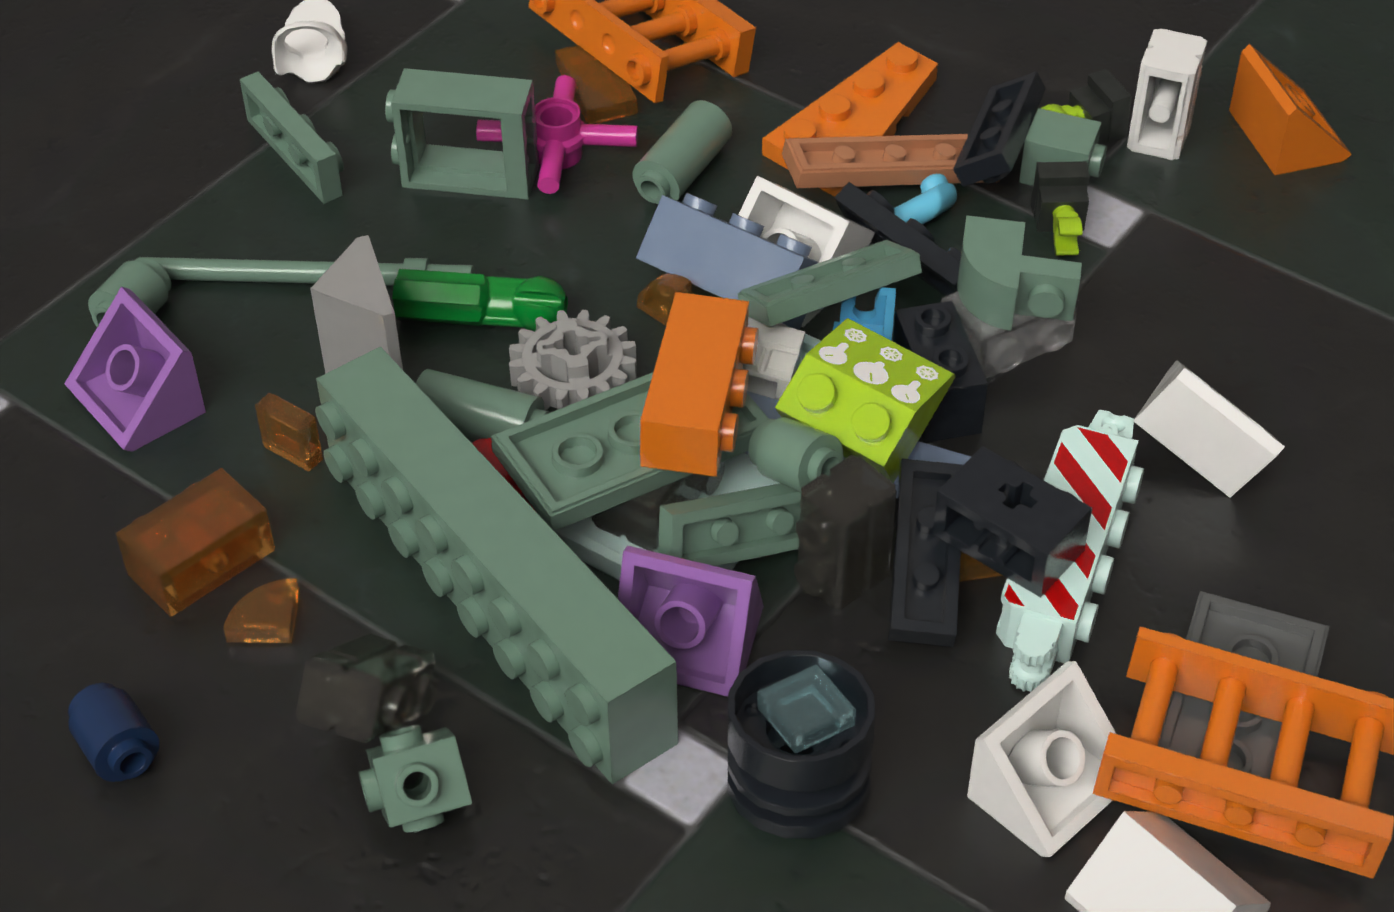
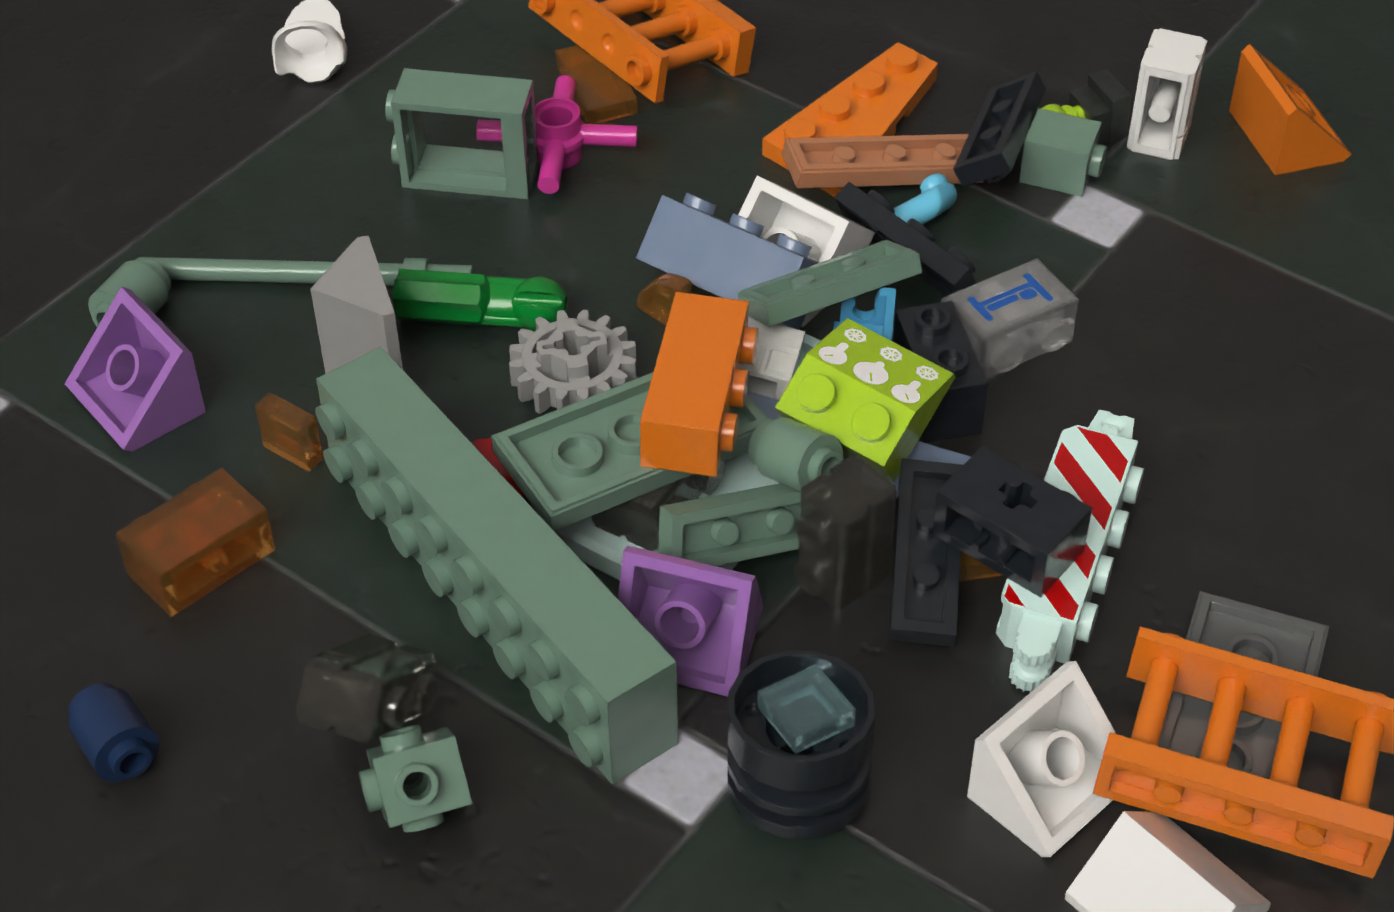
clear orange tile [223,578,300,643] -> none
sand green plate [240,72,344,204] -> none
sand green brick [416,369,550,442] -> none
sand green brick [632,100,732,204] -> none
sand green brick [957,215,1082,331] -> none
pearl dark grey piece [1031,161,1089,256] -> none
white slope [1133,360,1285,497] -> none

